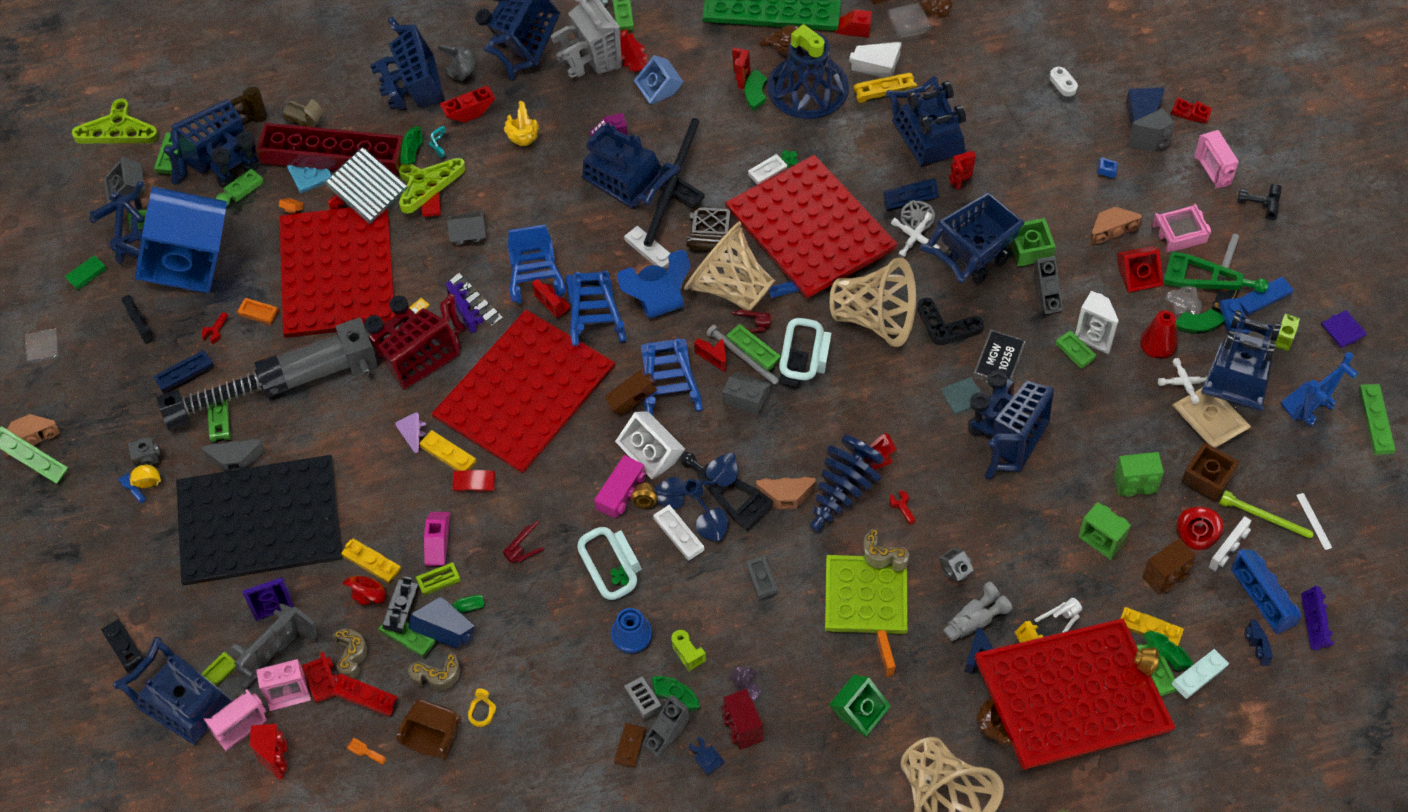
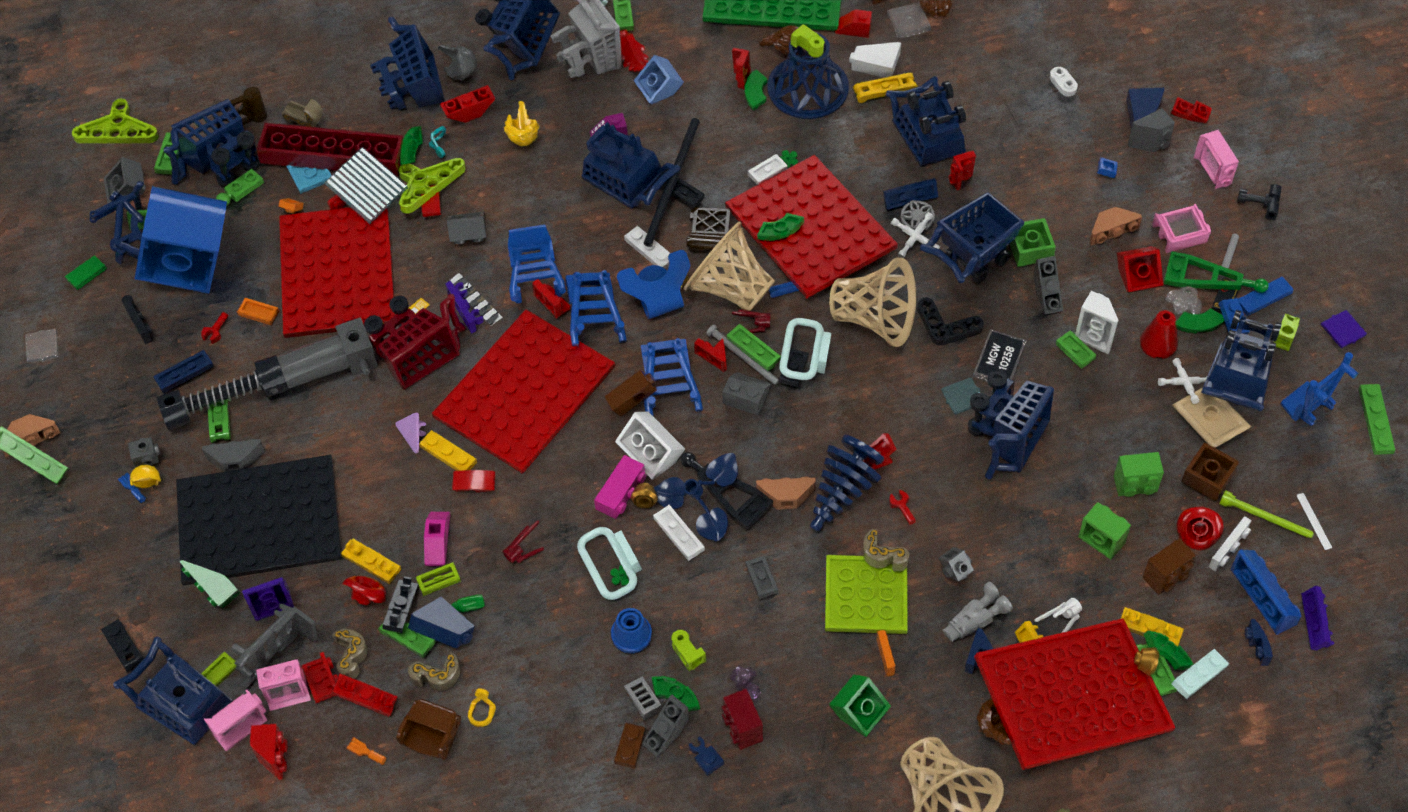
none -> slope [180,560,241,609]
none -> green tile [757,213,804,240]

